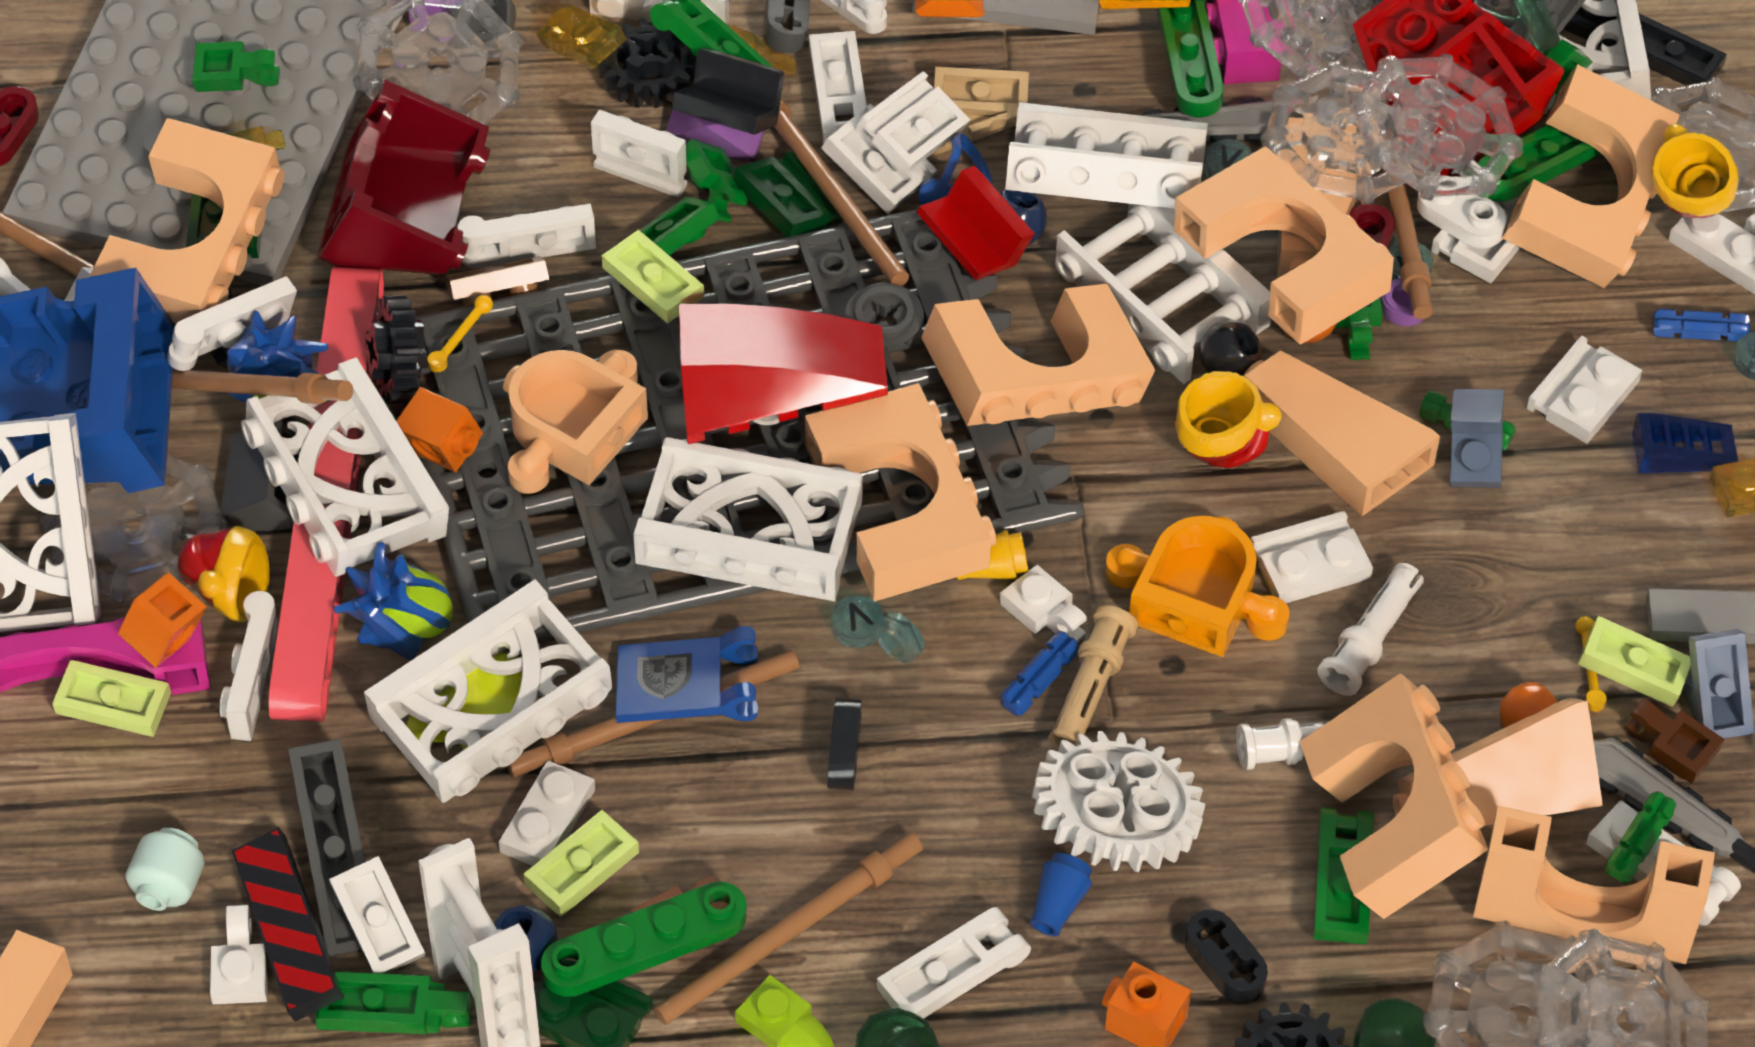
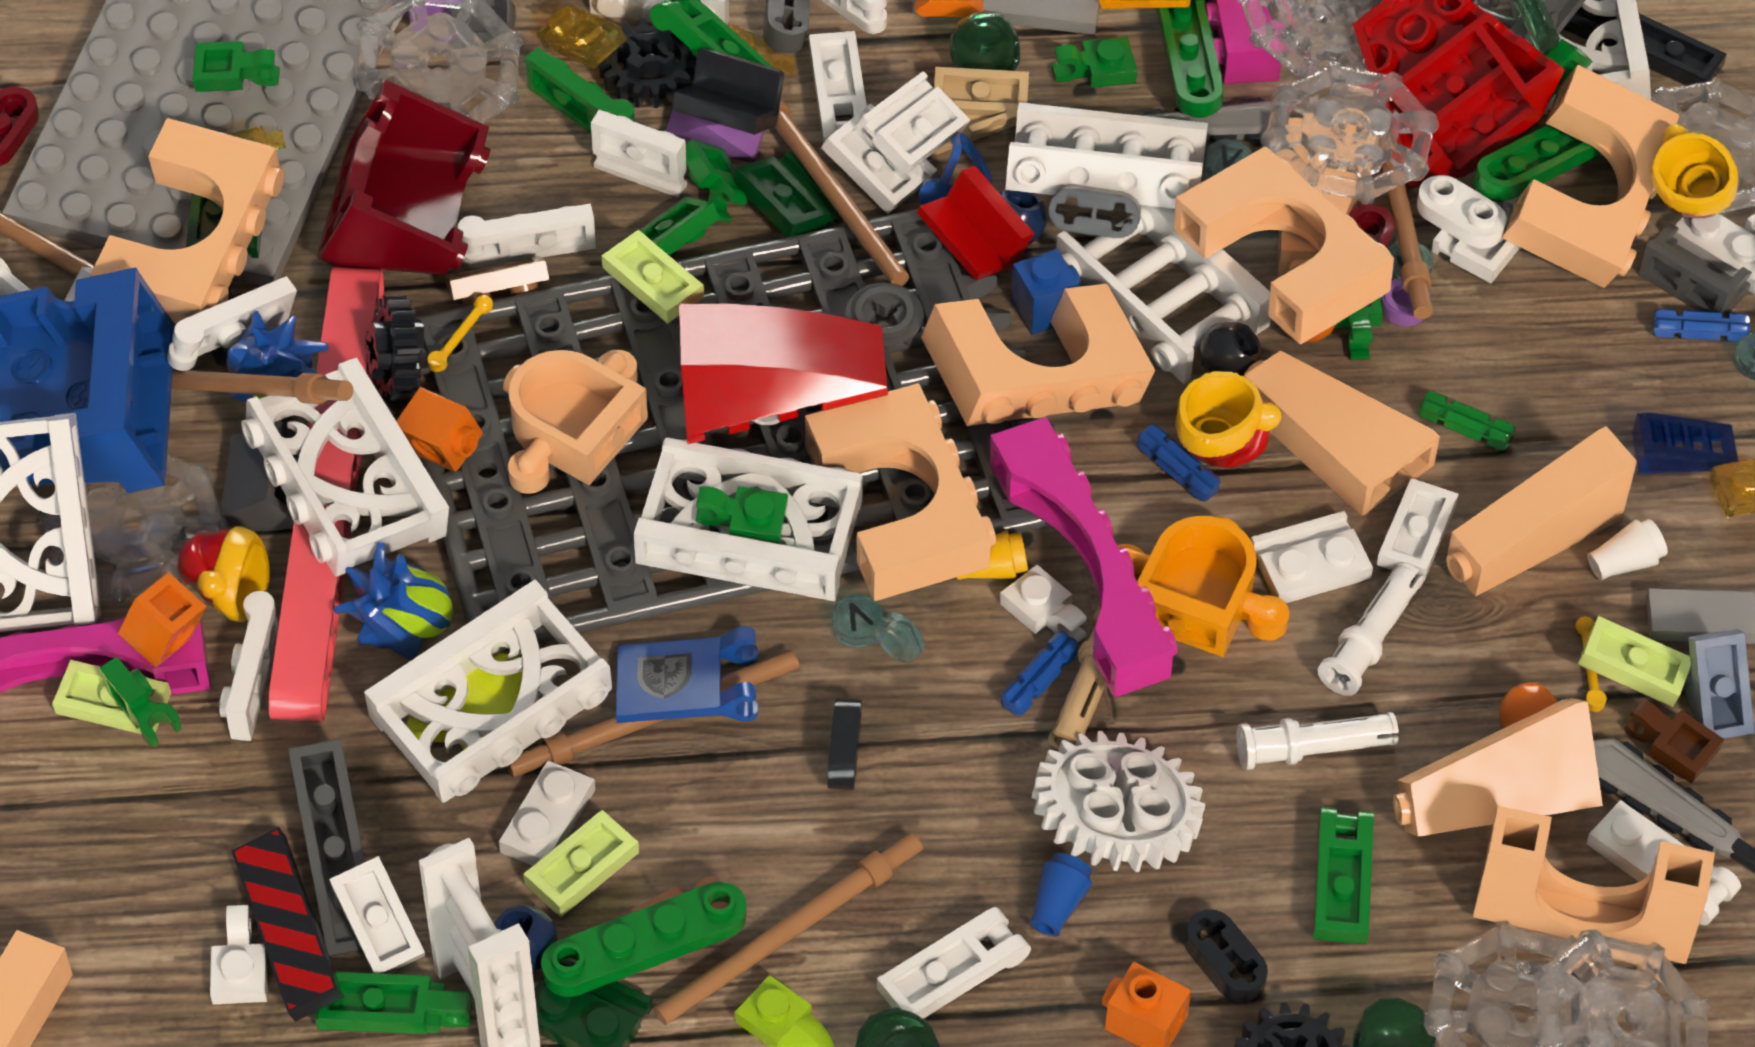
light aqua head [125,828,205,911] -> none
light nougat arch [1300,673,1488,919] -> none
clear plate [1350,53,1524,201] -> none
sand blue slope [1450,389,1504,488] -> none
white plate [1527,336,1642,444] -> none
green axle [1605,791,1676,883] -> none
none -> green plate [100,657,182,747]
none -> green plate [525,47,635,133]
none -> green plate [696,486,788,544]
none -> clear green hair [949,11,1021,71]
none -> dark pink arch [990,417,1178,698]
none -> blue brick [1011,249,1082,335]
none -> beam [1049,185,1141,238]
none -> green plate [1052,36,1138,88]
none -> blue axle [1137,424,1221,502]
none -> white plate [1377,478,1459,581]
none -> light nougat slope [1446,426,1637,597]
none -> white cone [1587,519,1668,581]
none -> dark grey hinge [1639,223,1752,317]

